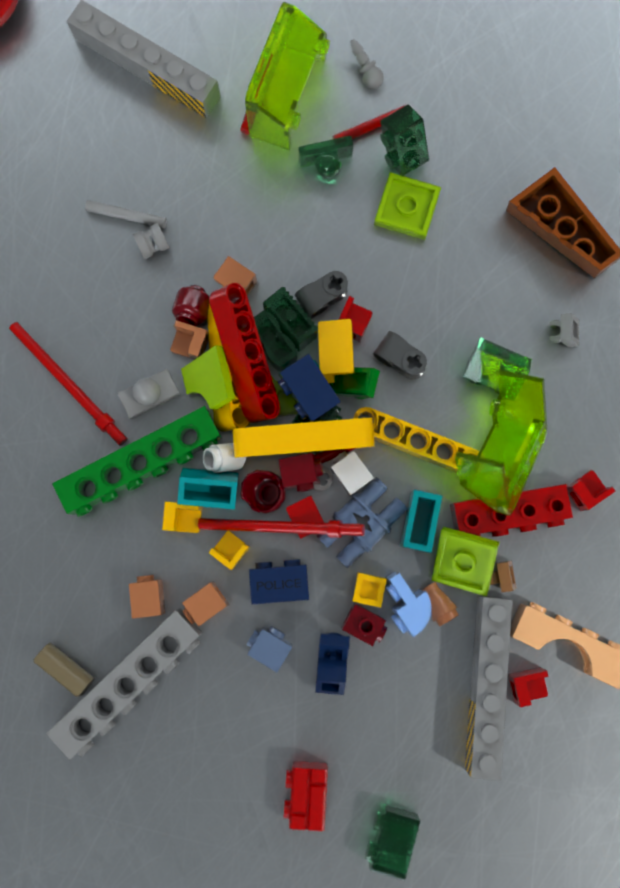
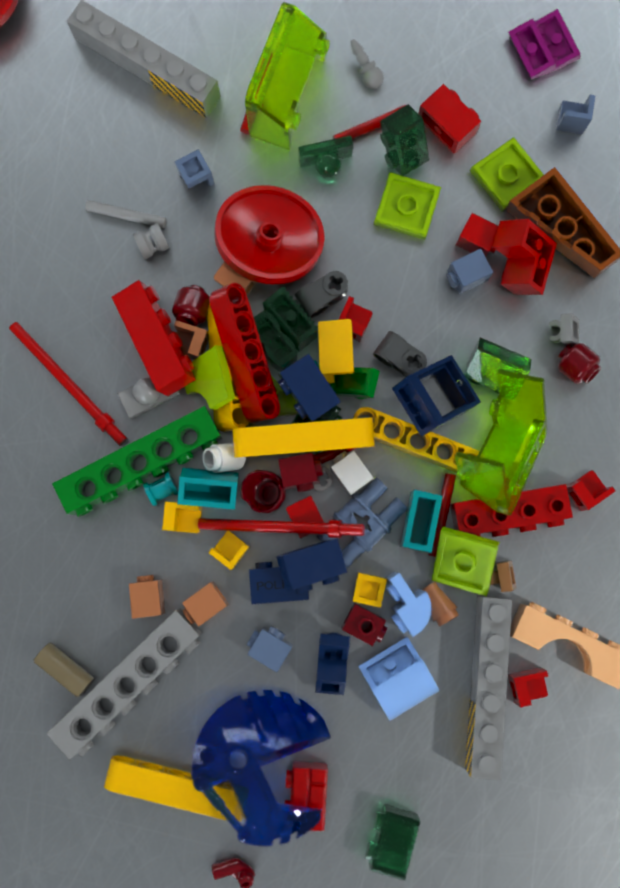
none -> yellow beam [104,755,249,822]
none -> red brick [111,280,196,396]
none -> teal bush [143,472,178,506]
none -> sand blue panel [174,149,214,189]
none -> clear blue piece [192,690,331,847]
none -> dark red arm [212,858,255,888]
none -> red dish [214,185,325,284]
none -> dark blue brick [276,538,347,594]
none -> light blue brick [358,637,439,721]
none -> dark blue window [392,355,481,437]
none -> red brick [417,84,482,154]
none -> red bar [428,473,456,557]
none -> sand blue brick [447,248,494,294]
none -> red brick [455,213,498,257]
none -> lime tile [470,137,544,212]
none -> red brick [493,219,557,295]
none -> magenta slope [508,9,581,79]
none -> sand blue panel [556,94,596,135]
none -> dark red head [558,343,601,384]

